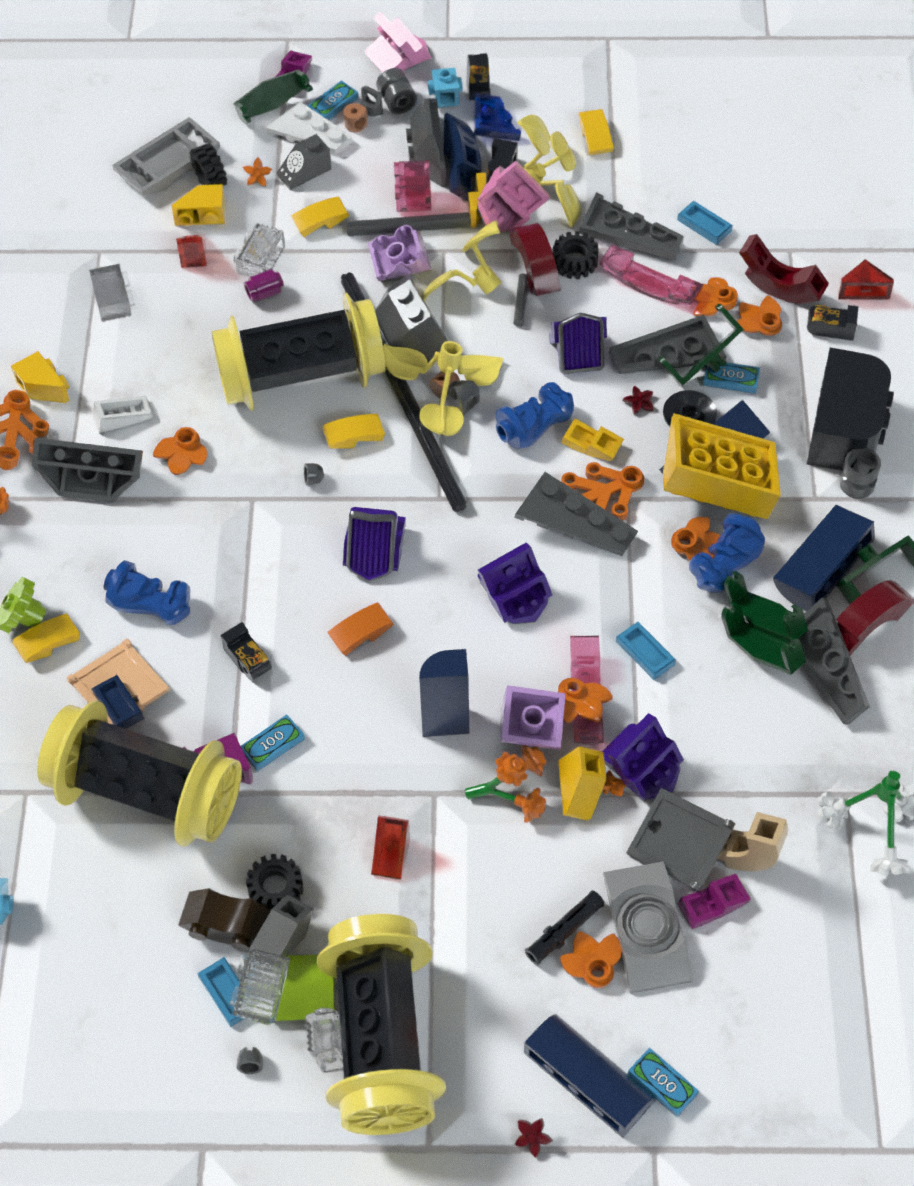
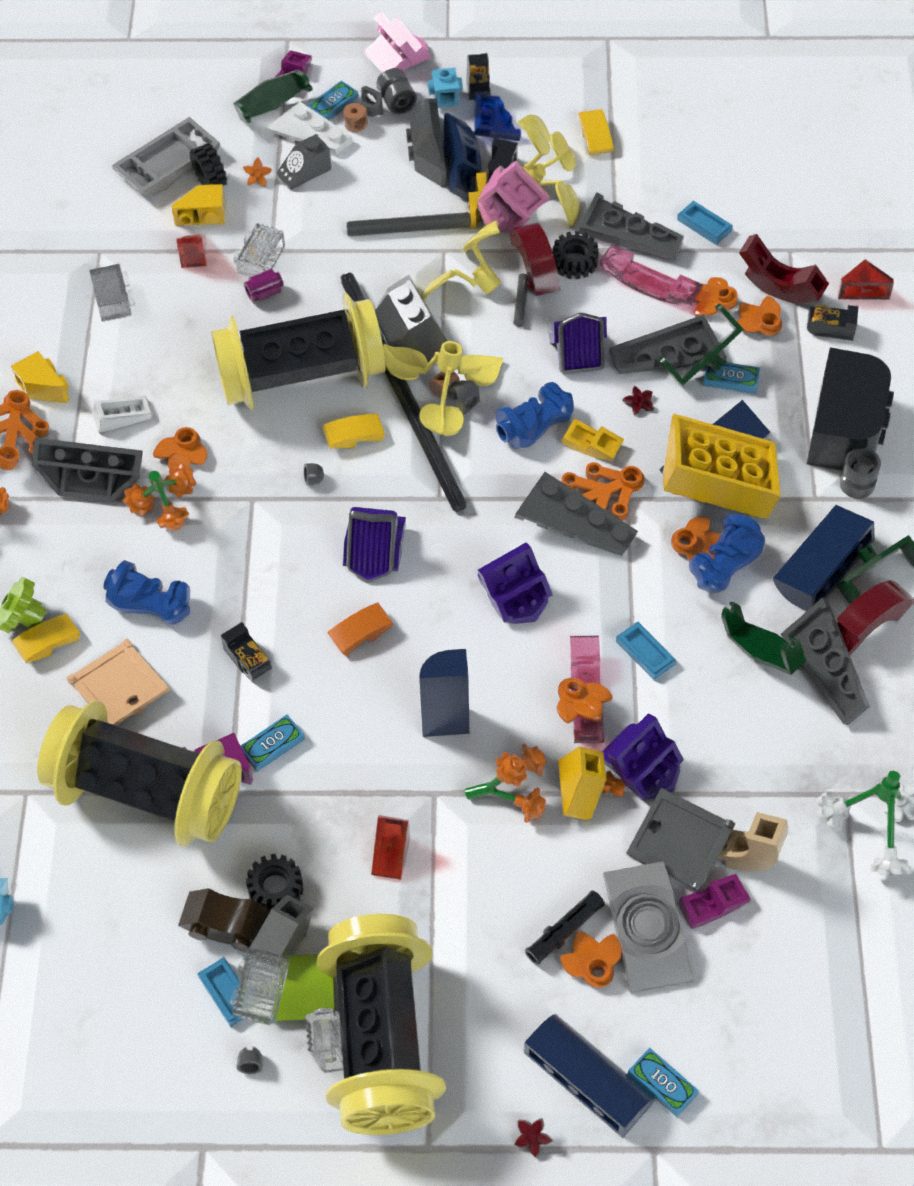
dark blue tile [91,675,145,729] -> none
yellow slope [291,196,350,237] -> none
lavender slope [368,225,432,281] -> none
clear pink brick [394,160,432,212] -> none
lavender slope [500,685,566,750] -> none
black dish [663,390,717,427] -> none
dark green piece [724,571,808,642] -> none
none -> orange plant [123,464,197,531]

